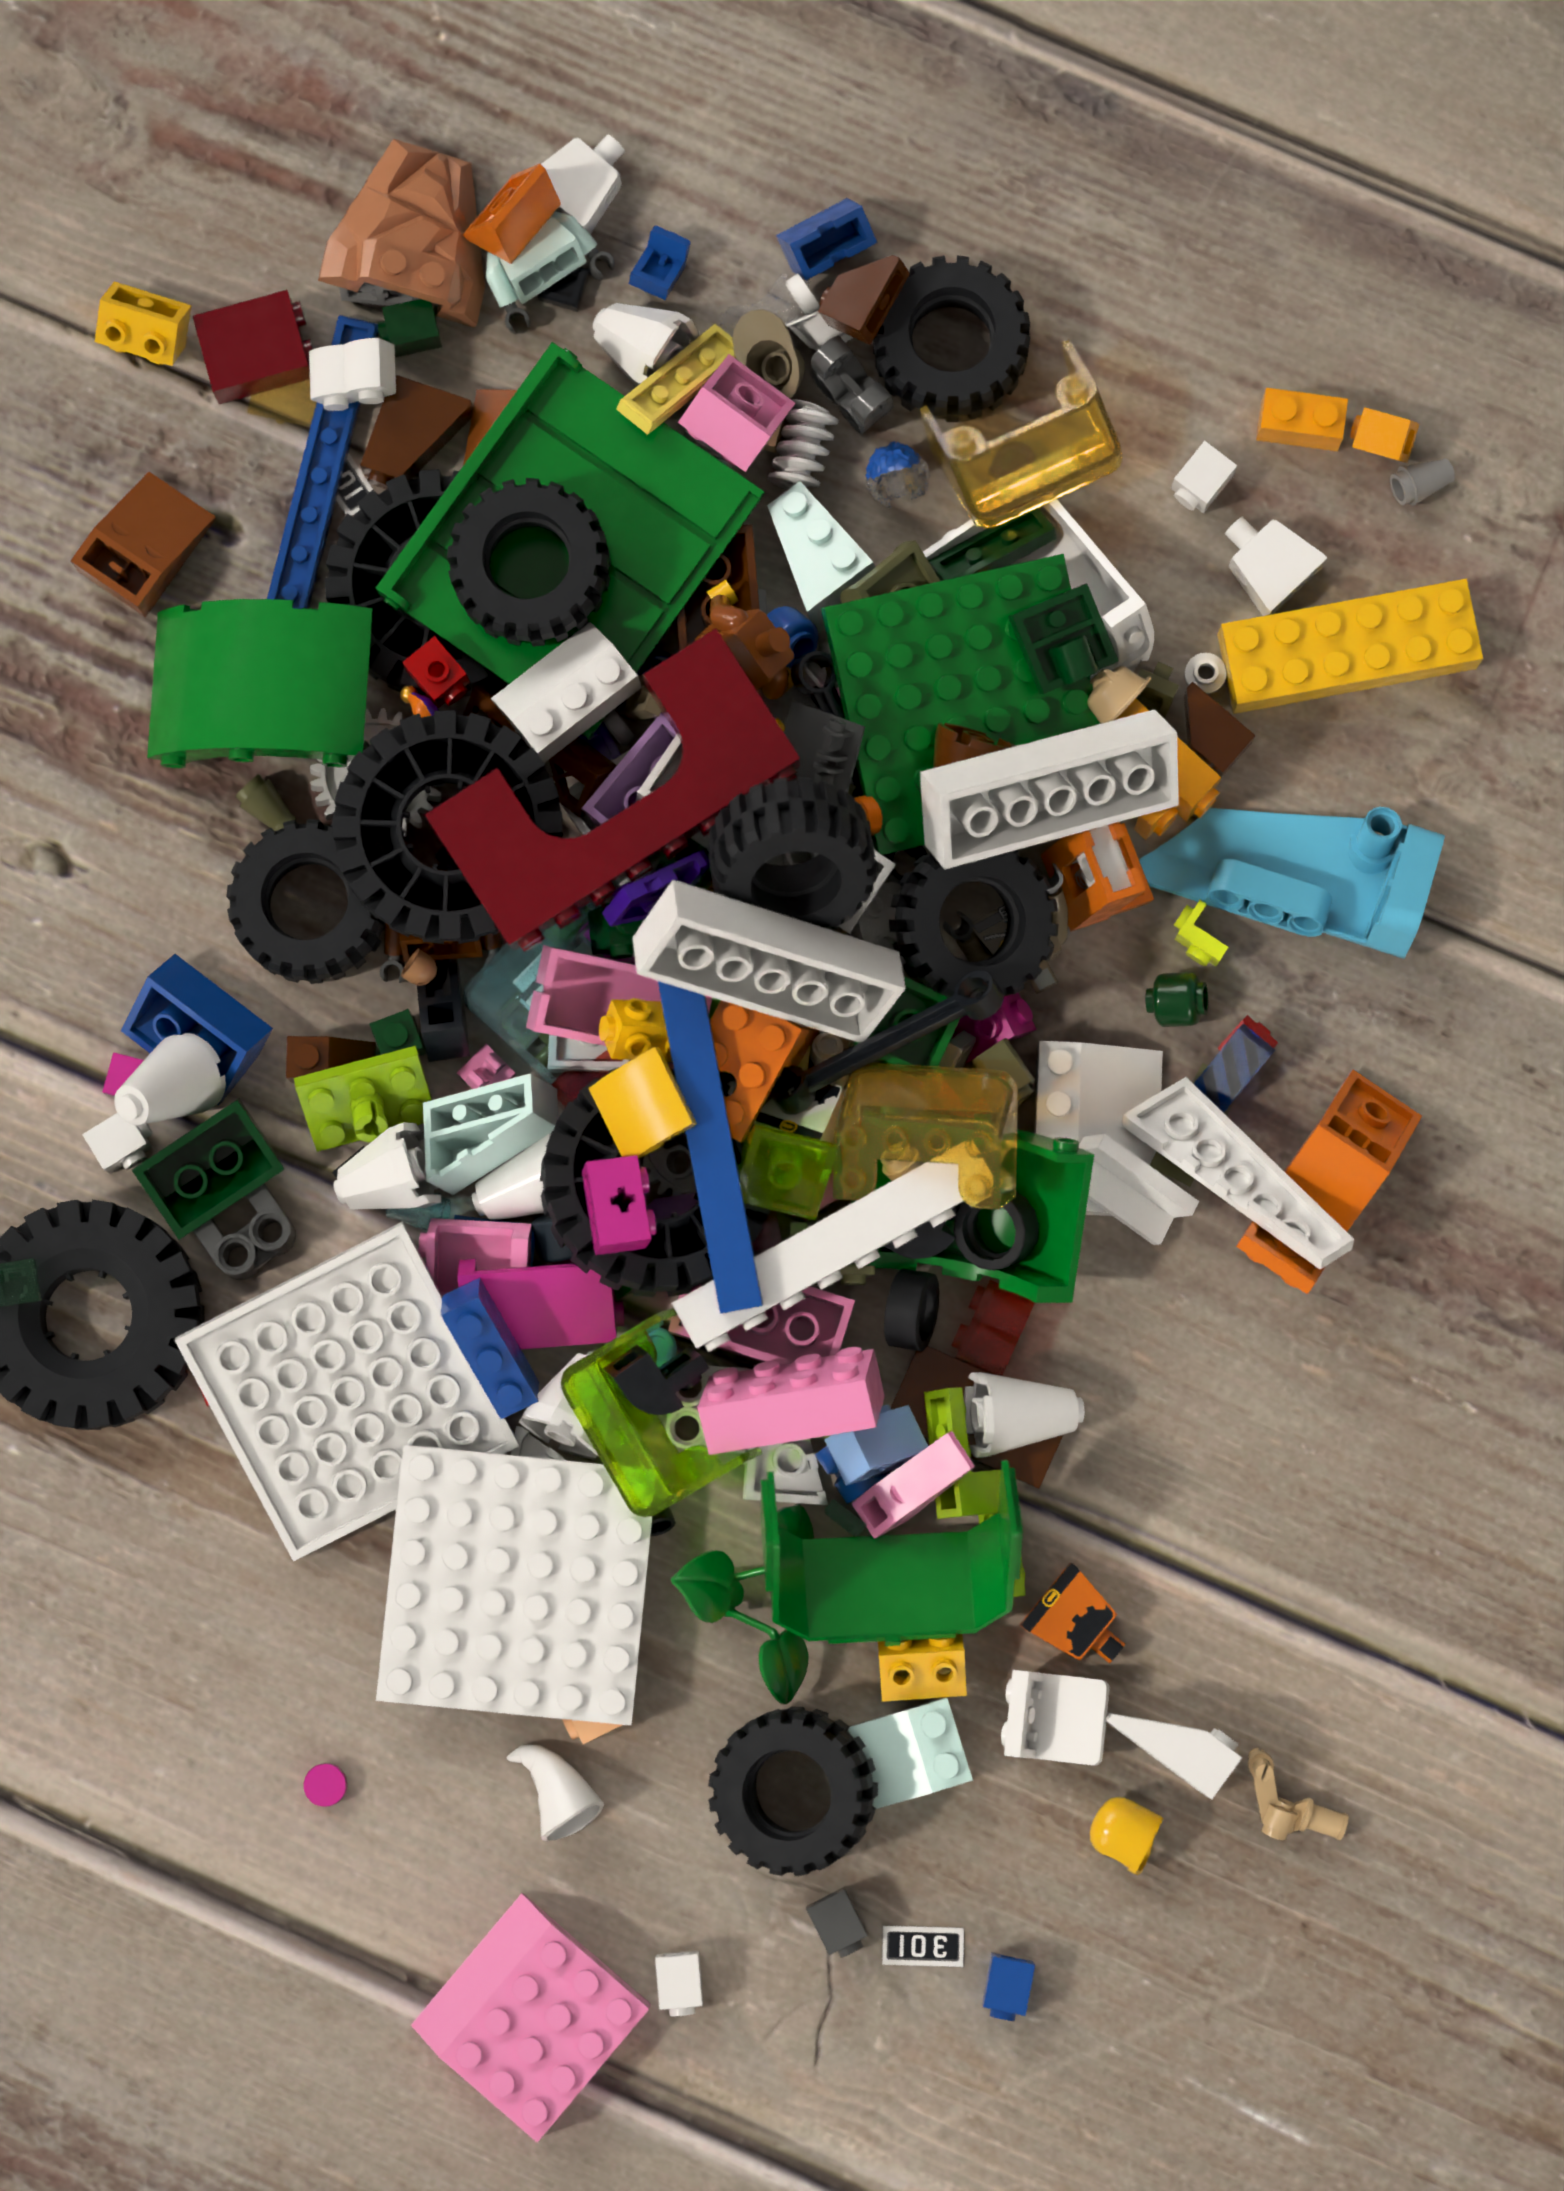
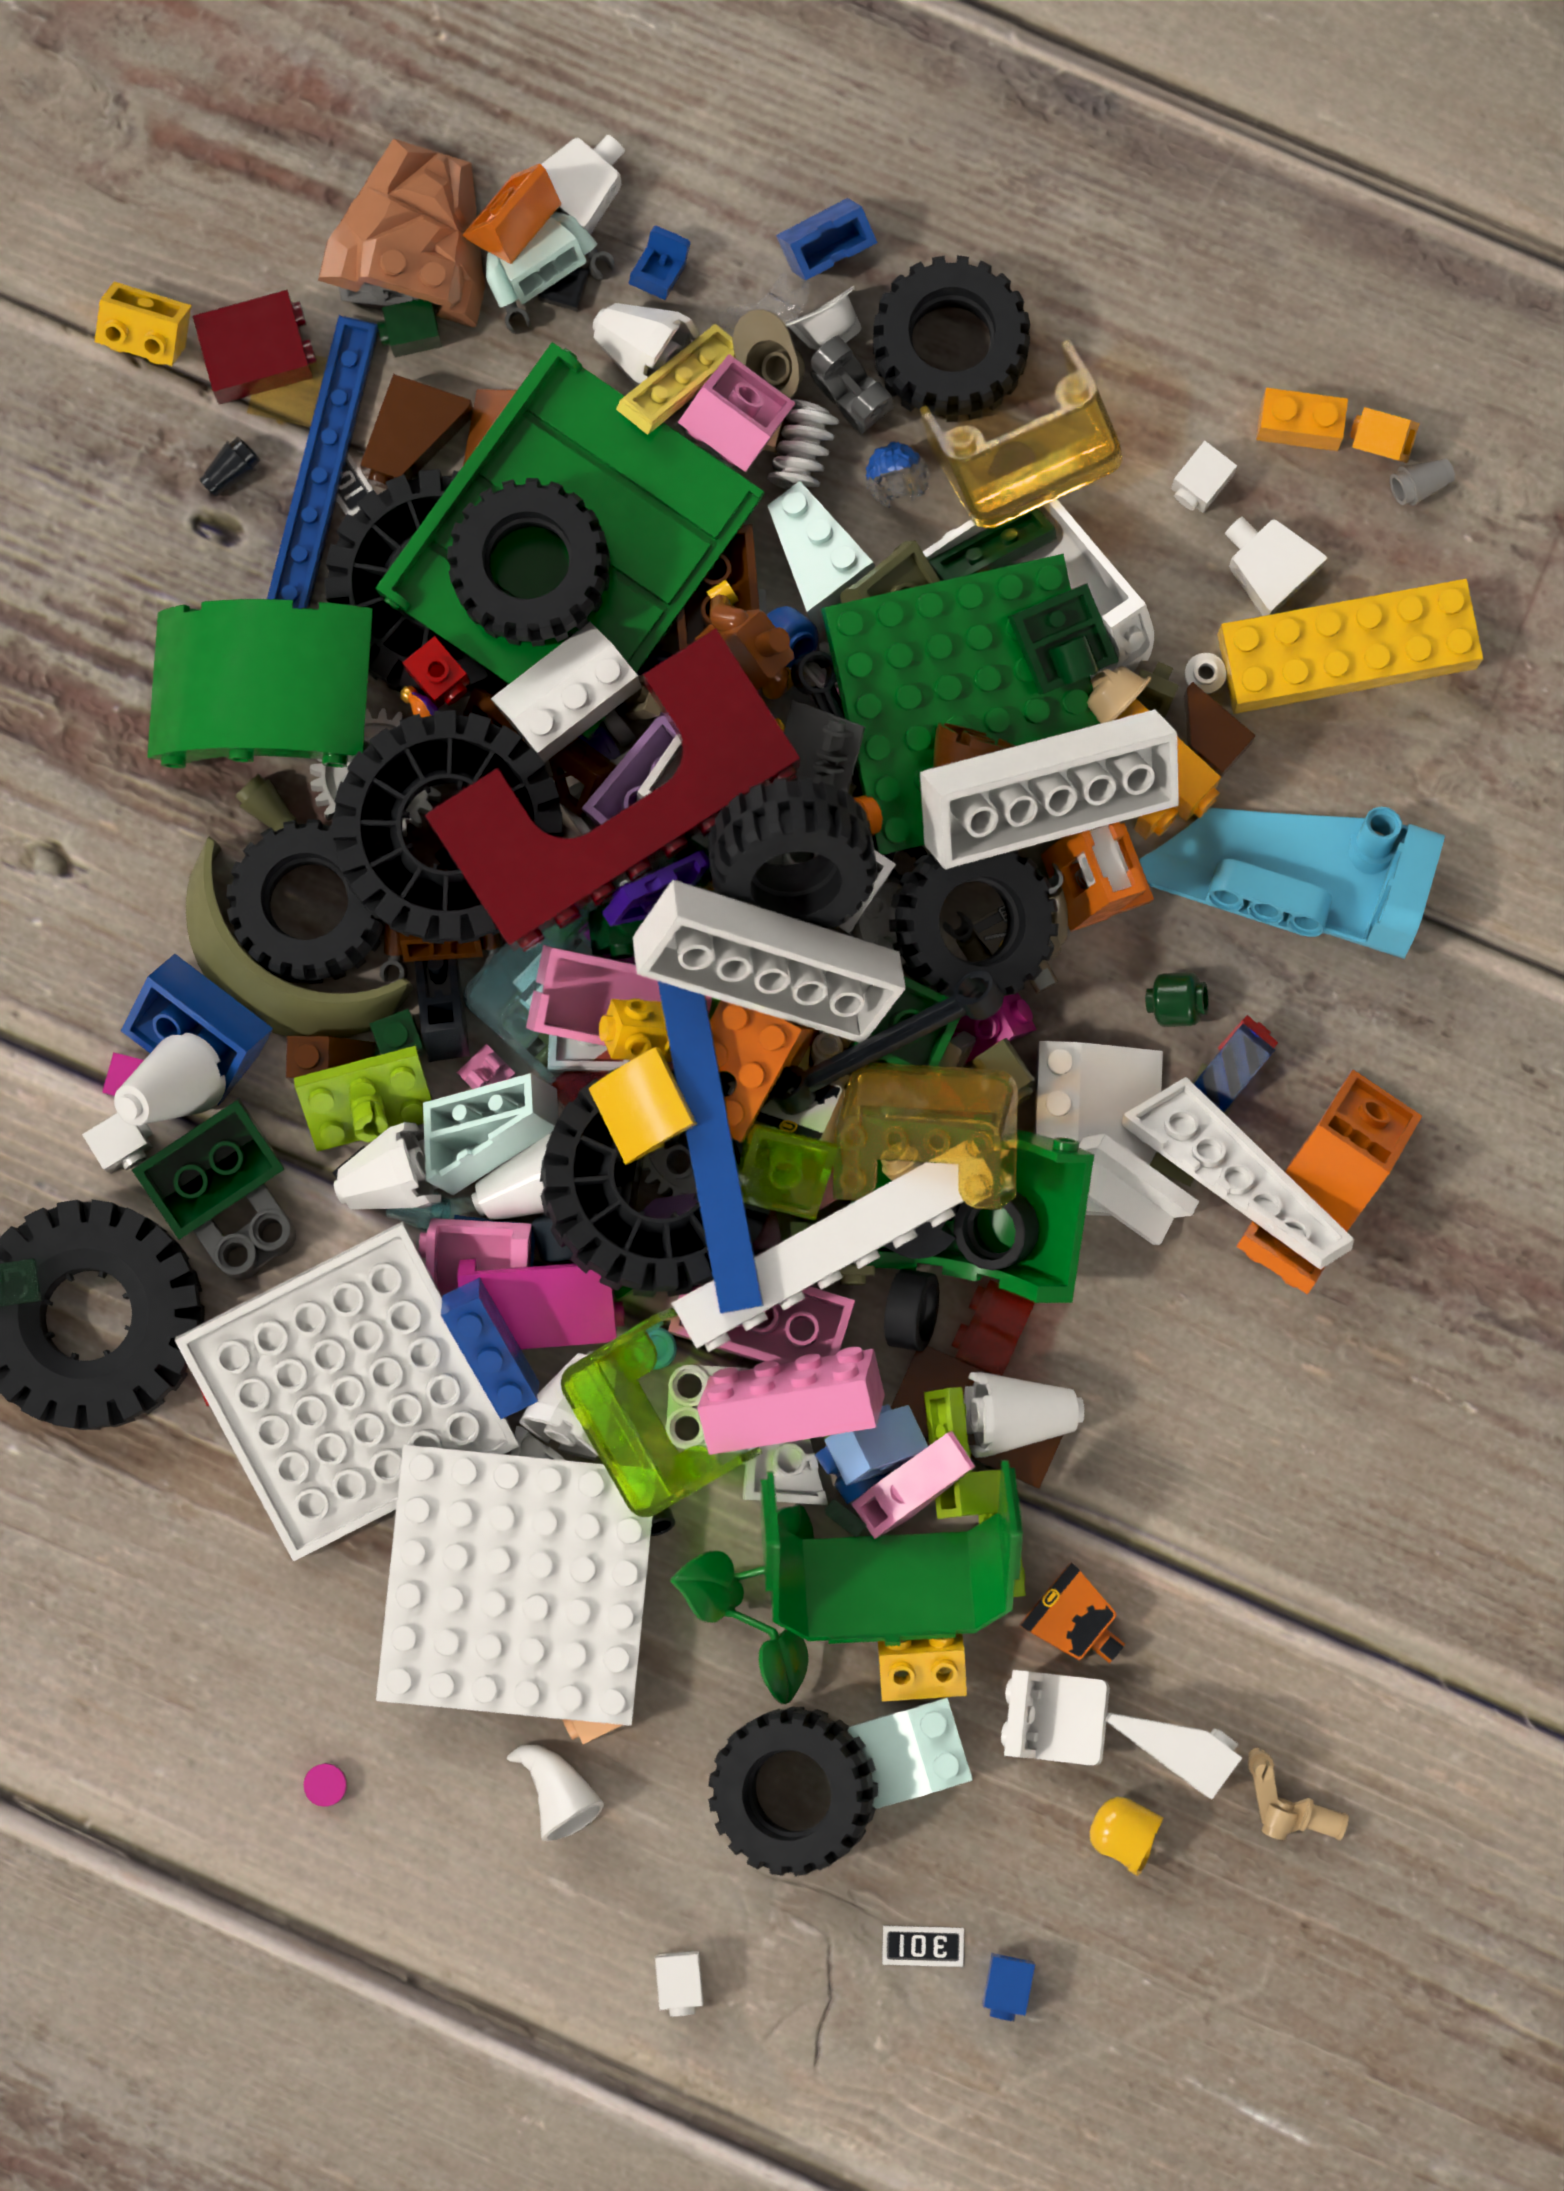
dark orange slope [70,472,216,618] -> none
white brick [309,338,396,411] -> none
medium nougat hinge [401,948,437,986] -> none
bright pink slope [411,1893,651,2143] -> none
dark pink brick [582,1155,656,1255] -> none
black brick [603,1344,710,1415] -> none
white tile [785,273,820,315] -> none
dark grey brick [806,1887,867,1958] -> none
reddish brown slope [818,255,910,345] -> none
neon yellow bracket [1174,900,1229,966] -> none
none -> olive windscreen [186,836,414,1038]
none -> black cone [199,436,260,497]

